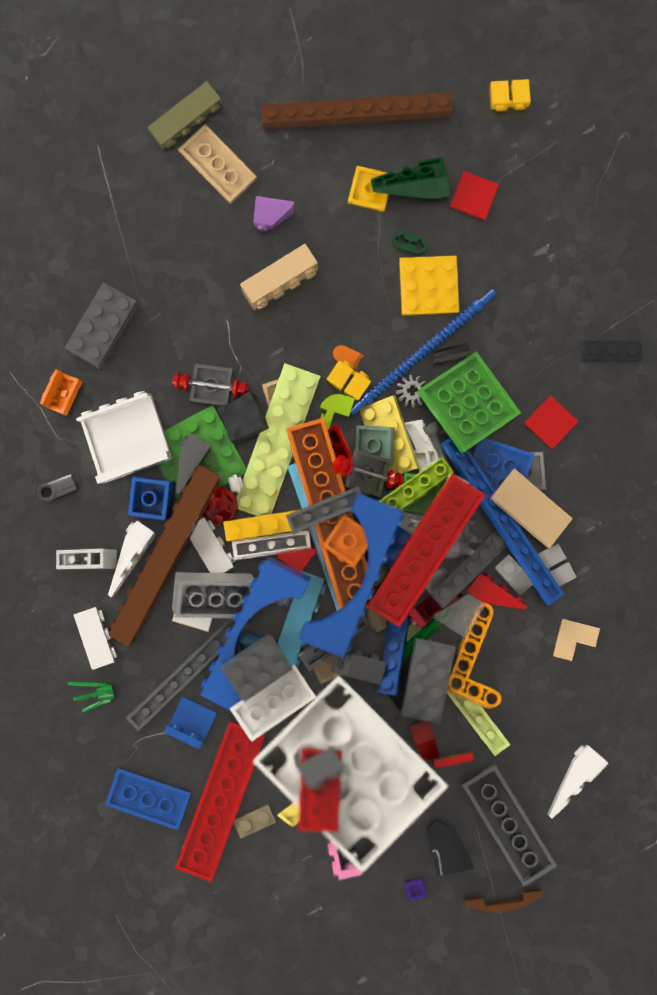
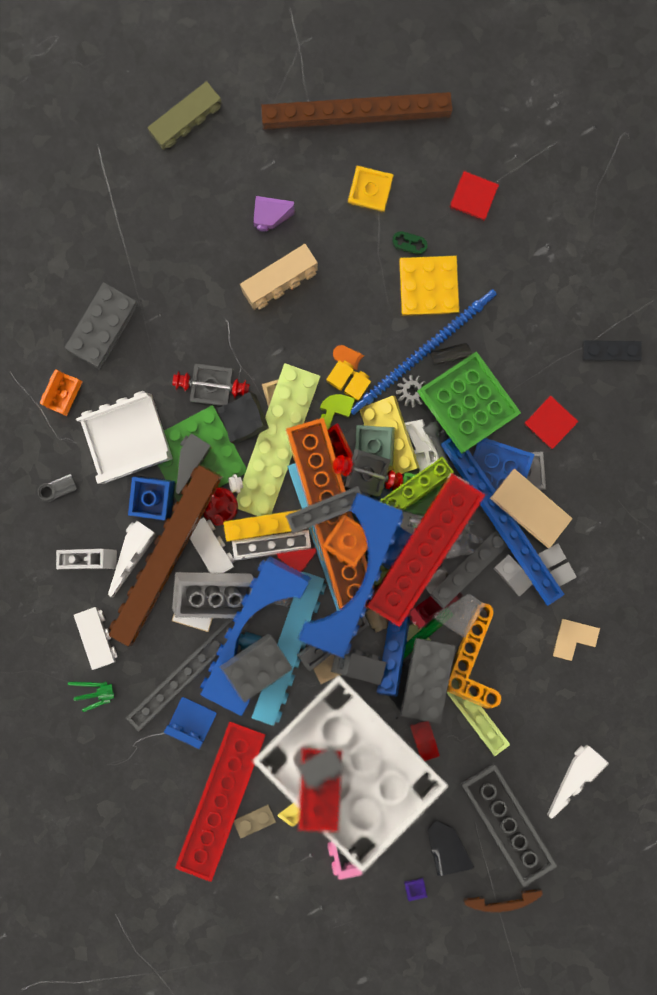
blue plate [105,768,191,830] -> none
tan tile [178,124,258,204] -> none
white plate [229,665,316,741] -> none
dark green wedge [370,157,450,199] -> none
red tile [432,751,474,769] -> none
red slope [466,572,527,610] -> none
yellow piece [490,79,530,111] -> none

